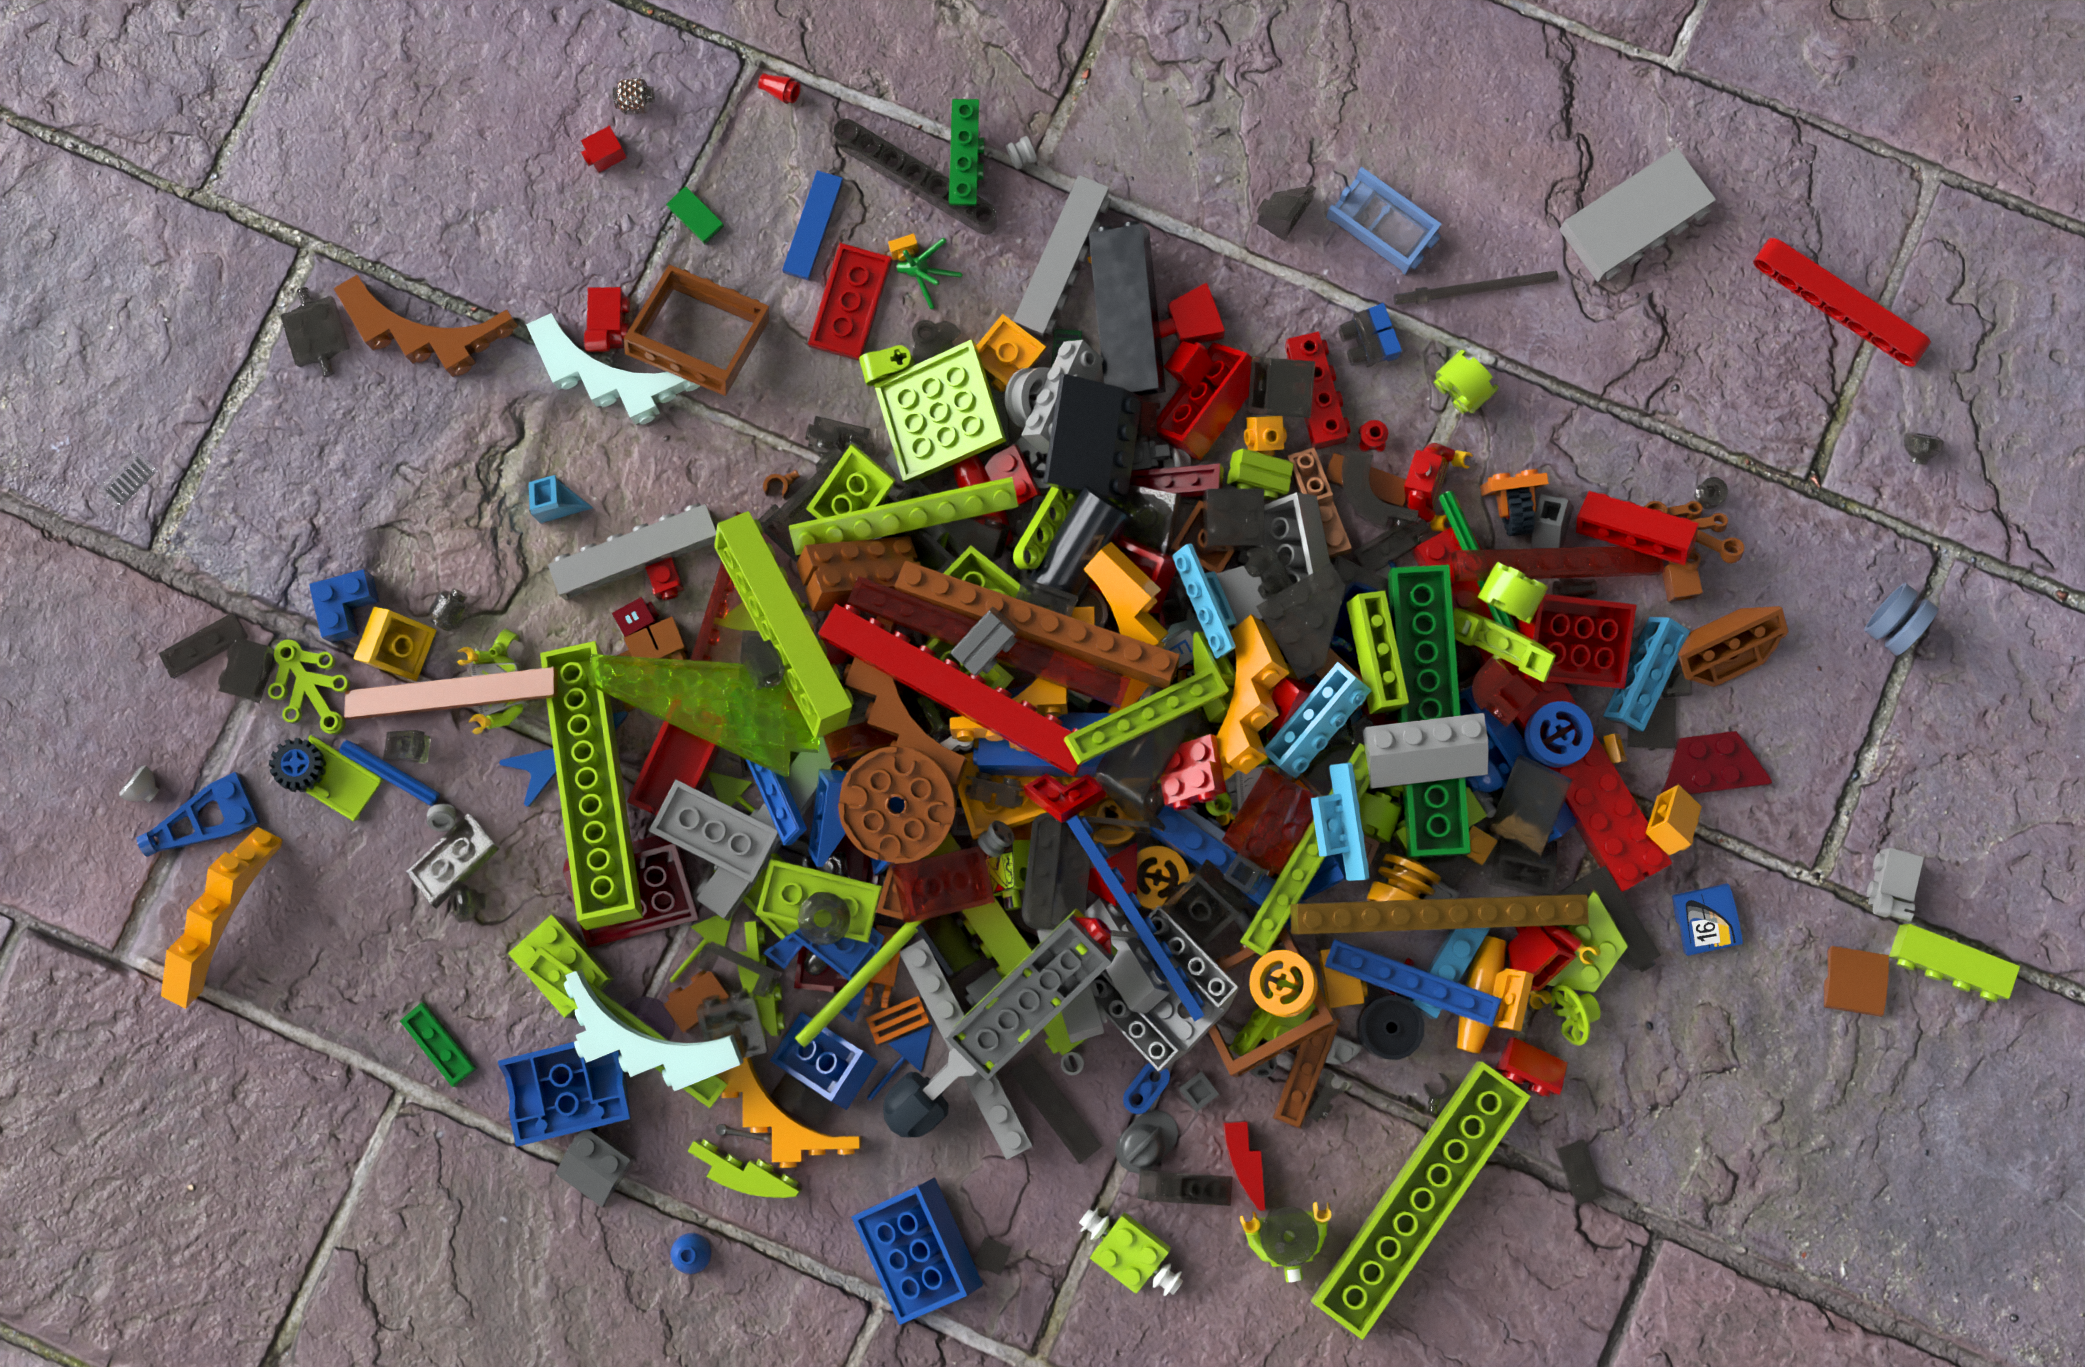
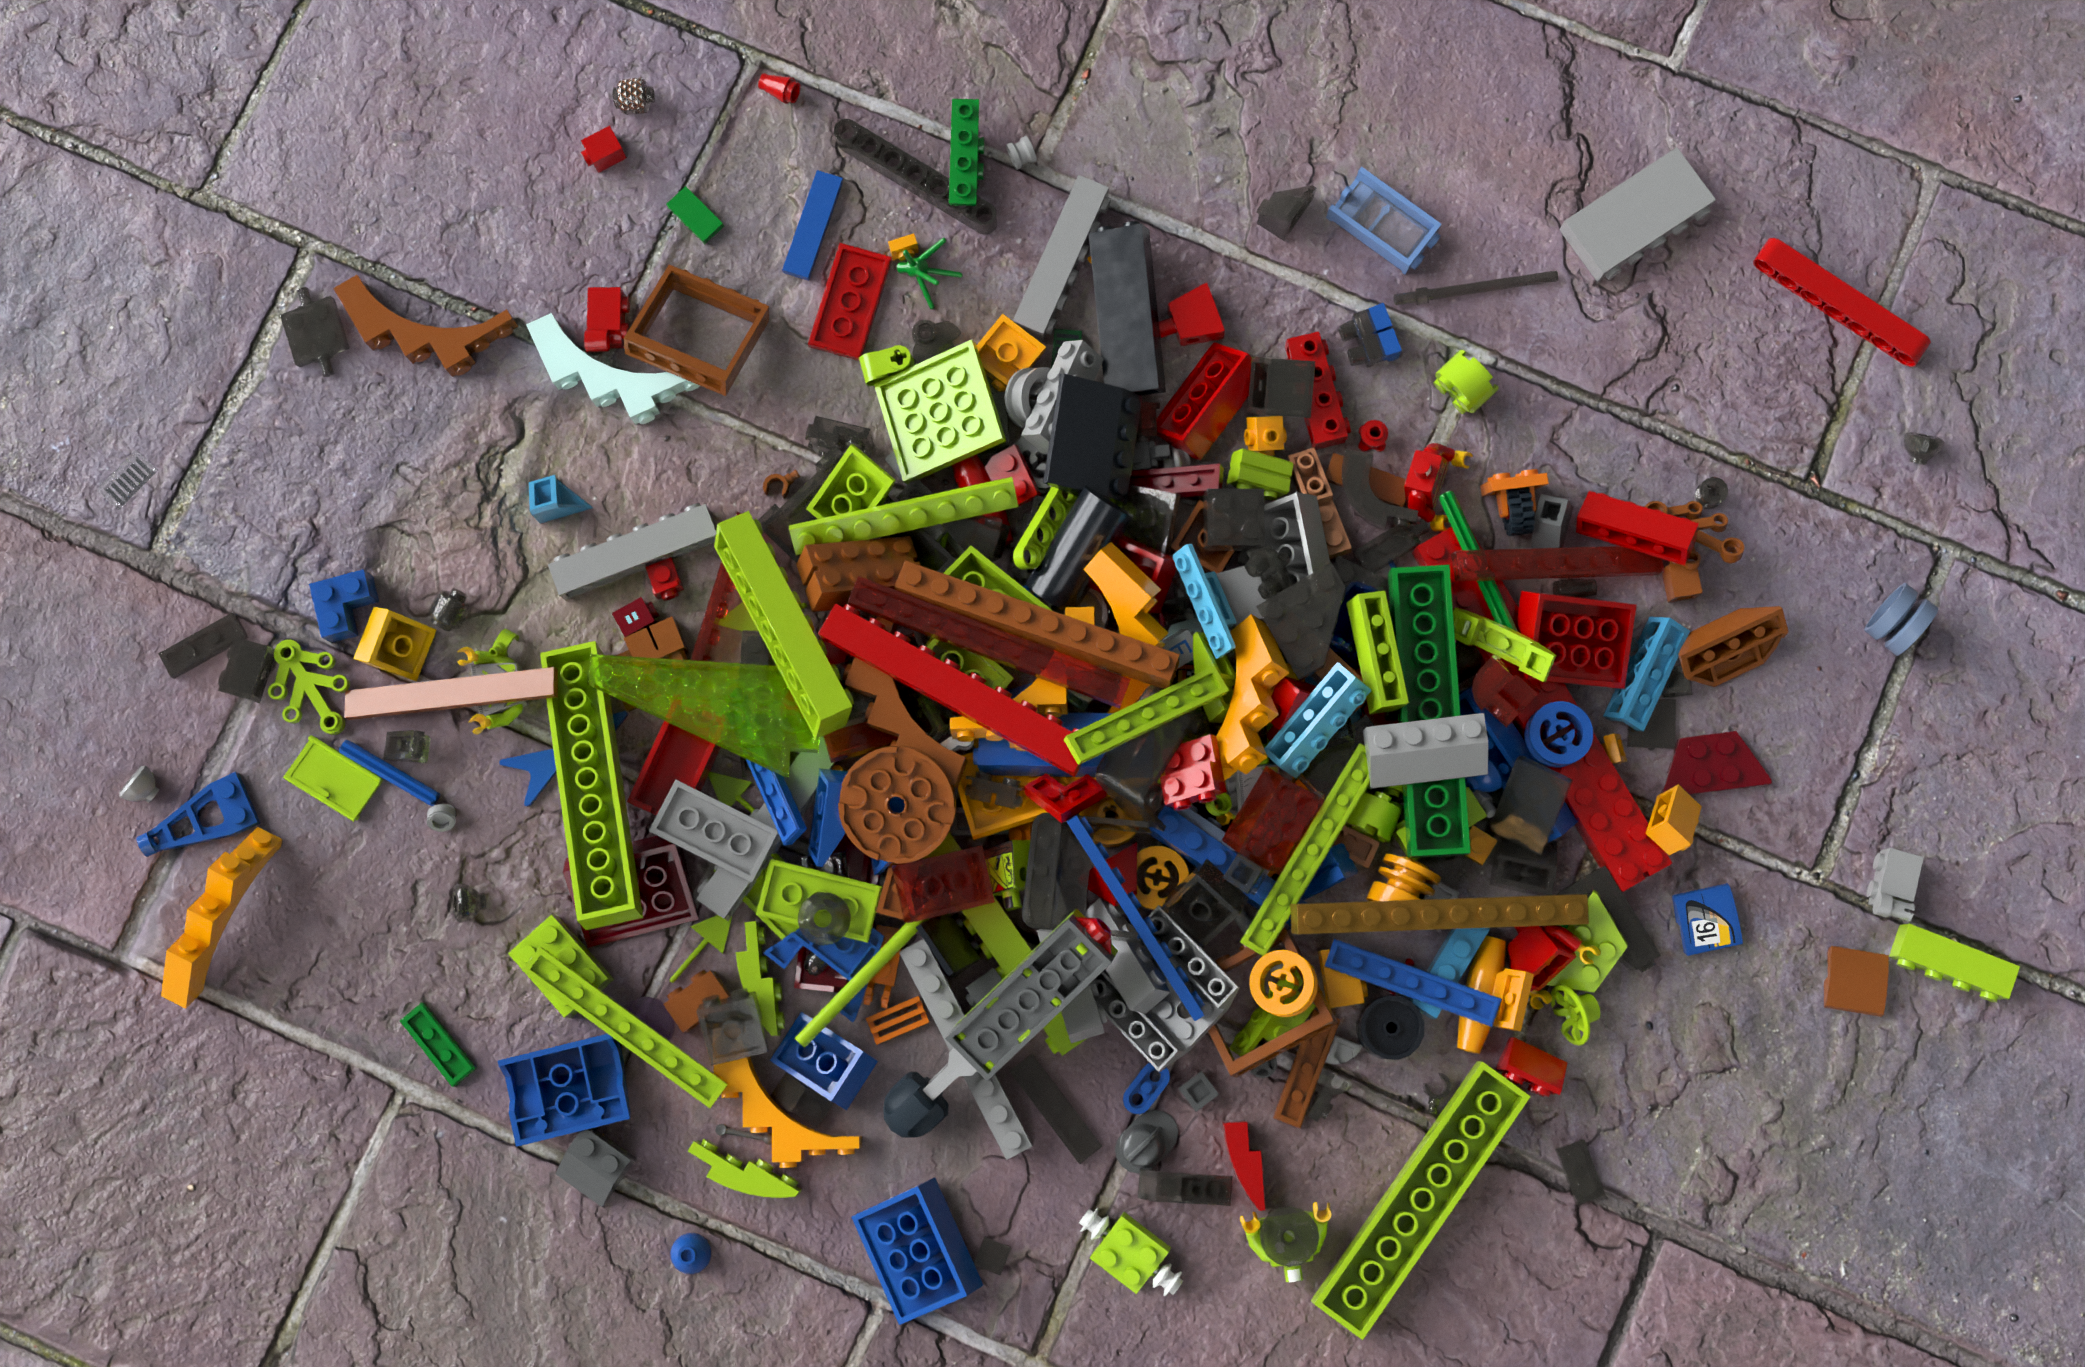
black wheel [269,738,326,792] -> none
clear smoke tile [406,813,499,909] -> none
light aqua arch [564,969,744,1091] -> none
clear smoke window [698,941,782,999] -> none
clear smoke brick [742,639,785,690] -> none
blue piece [867,1025,932,1101] -> none
dark grey brick [950,606,1018,676] -> none
dark grey wheel [978,820,1015,858] -> none
clear smoke plate [1016,577,1078,617] -> none
light grey hinge [1061,1051,1085,1075] -> none
red brick [1164,341,1214,389] -> none
medium azure bracket [1311,763,1369,881] -> none
lime brick [1478,562,1548,624] -> none

